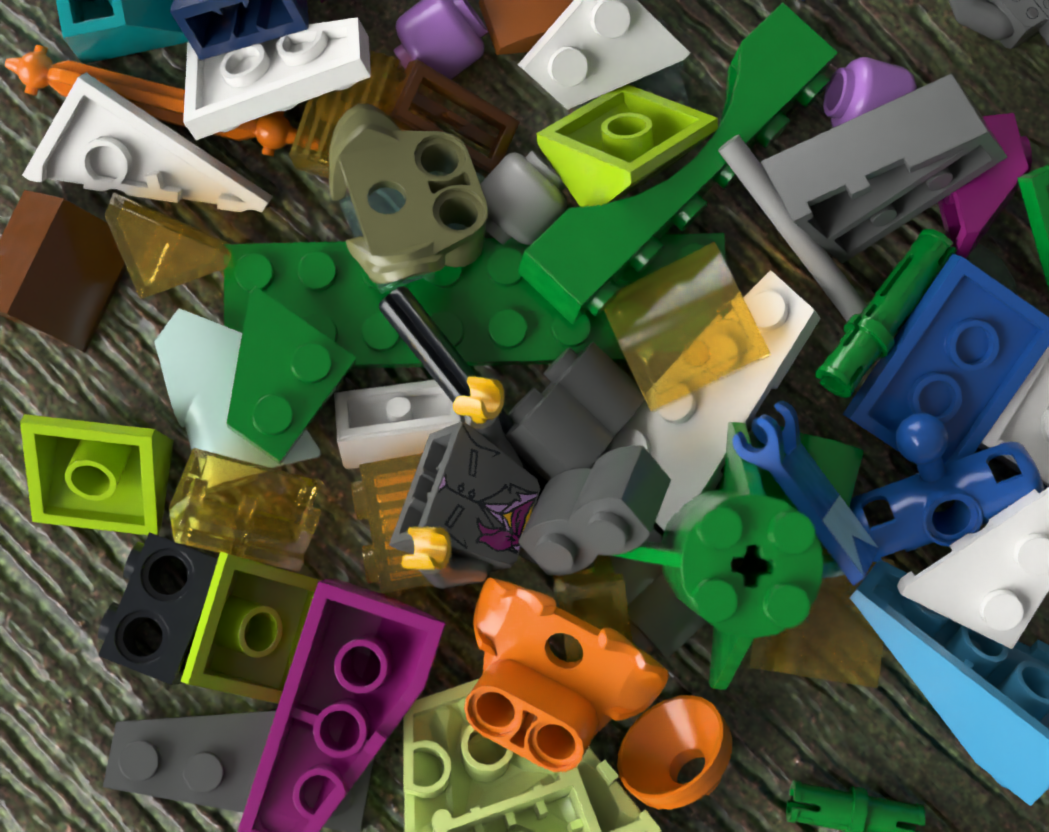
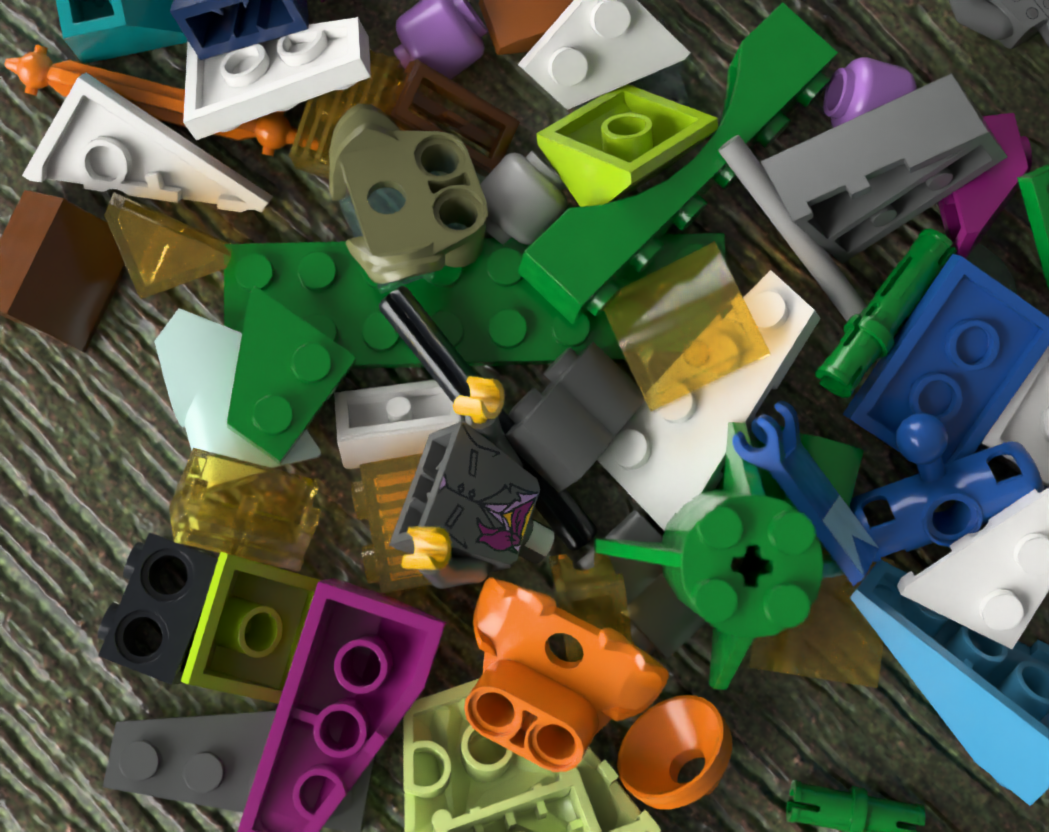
lime slope [20,414,174,535] -> none
dark grey brick [518,445,671,575] -> none

